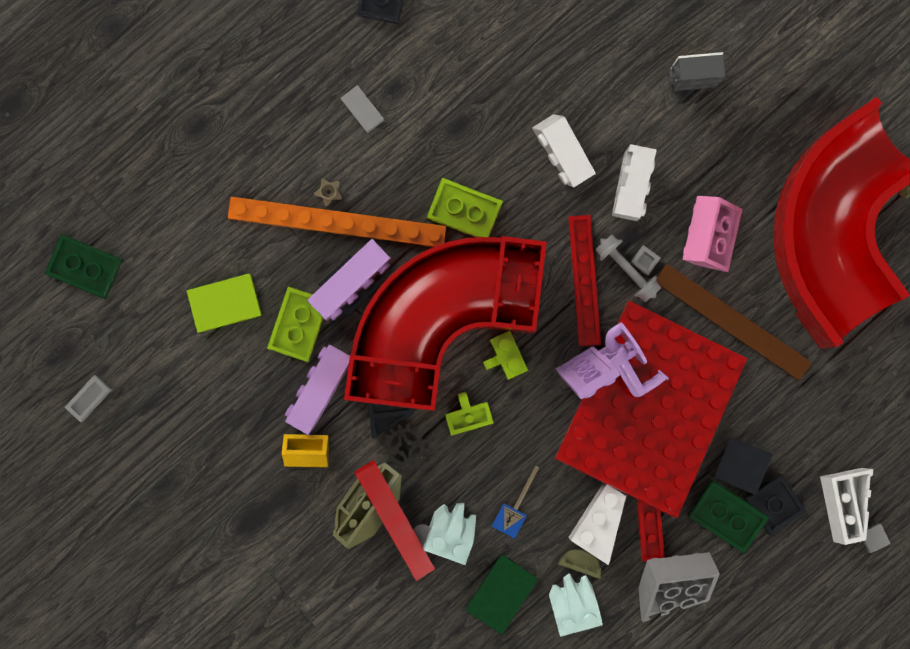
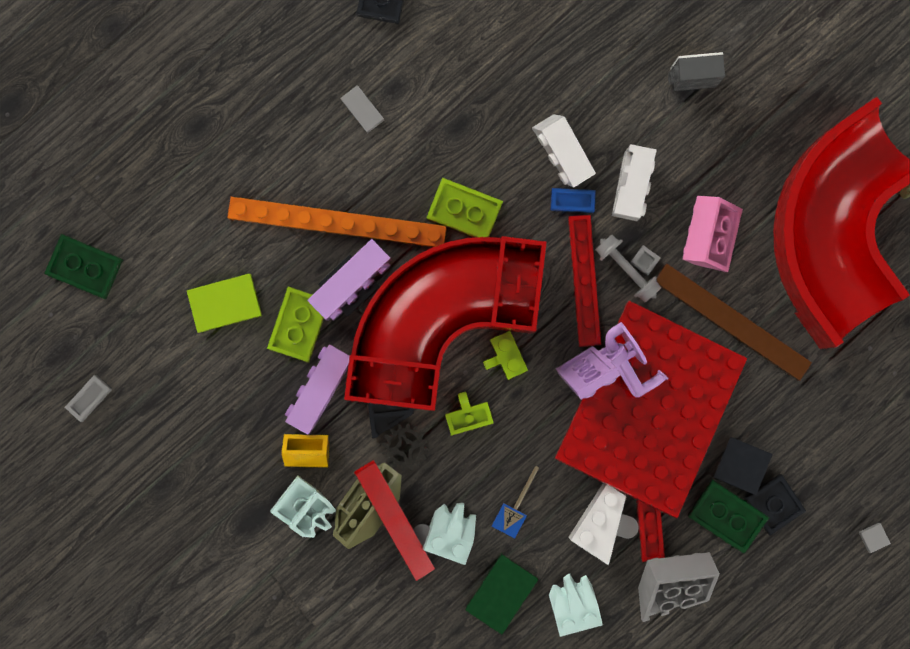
dark tan plate [314,179,342,206] -> none
olive tile [558,549,601,579] -> none
white wedge [820,468,873,545] -> none
none -> light aqua plate [270,475,336,538]
none -> blue tile [551,188,596,213]
none -> light grey tile [616,514,639,539]

